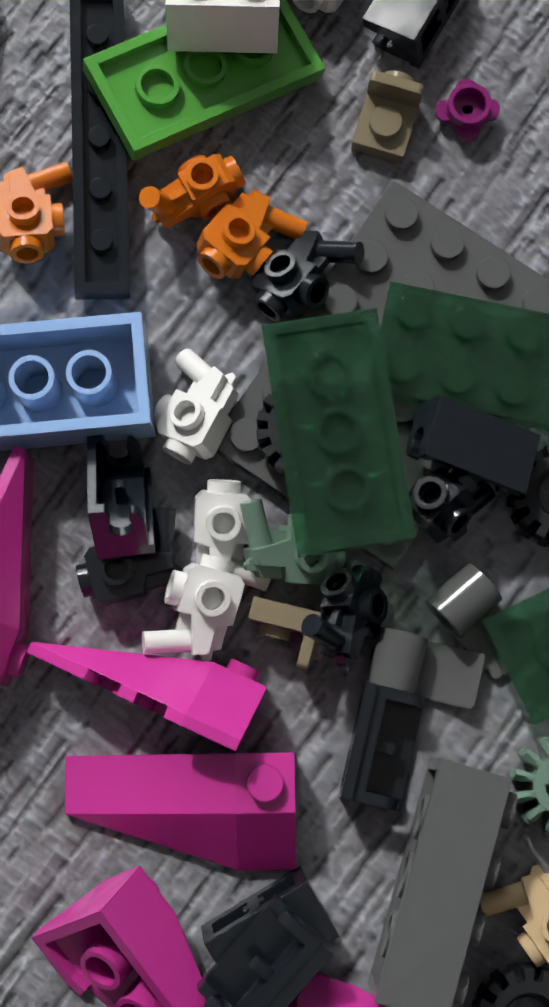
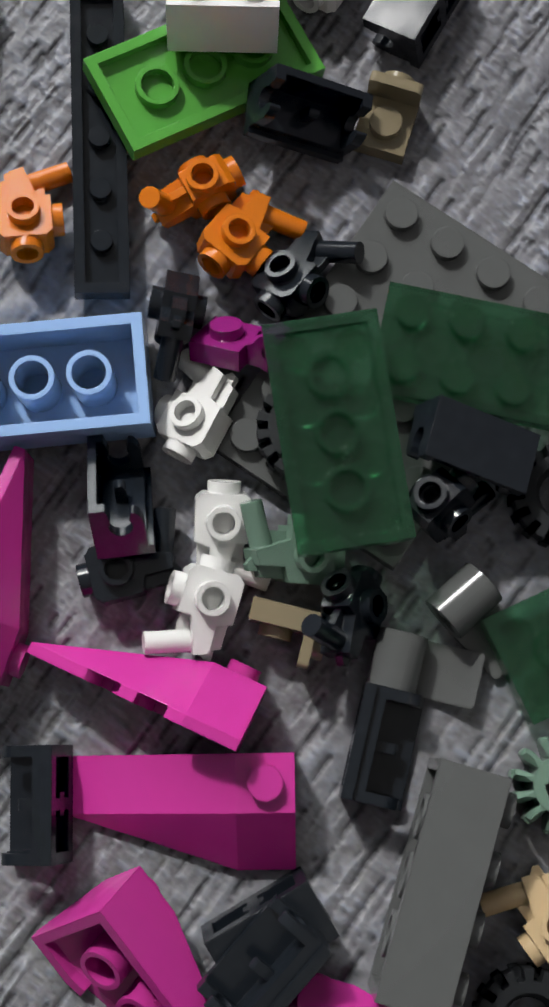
magenta plate [435,79,500,142] -> none
none -> black hinge [1,745,73,866]
none -> black piece [147,270,208,382]
none -> magenta plate [189,316,292,374]
none -> black hinge [243,63,373,164]

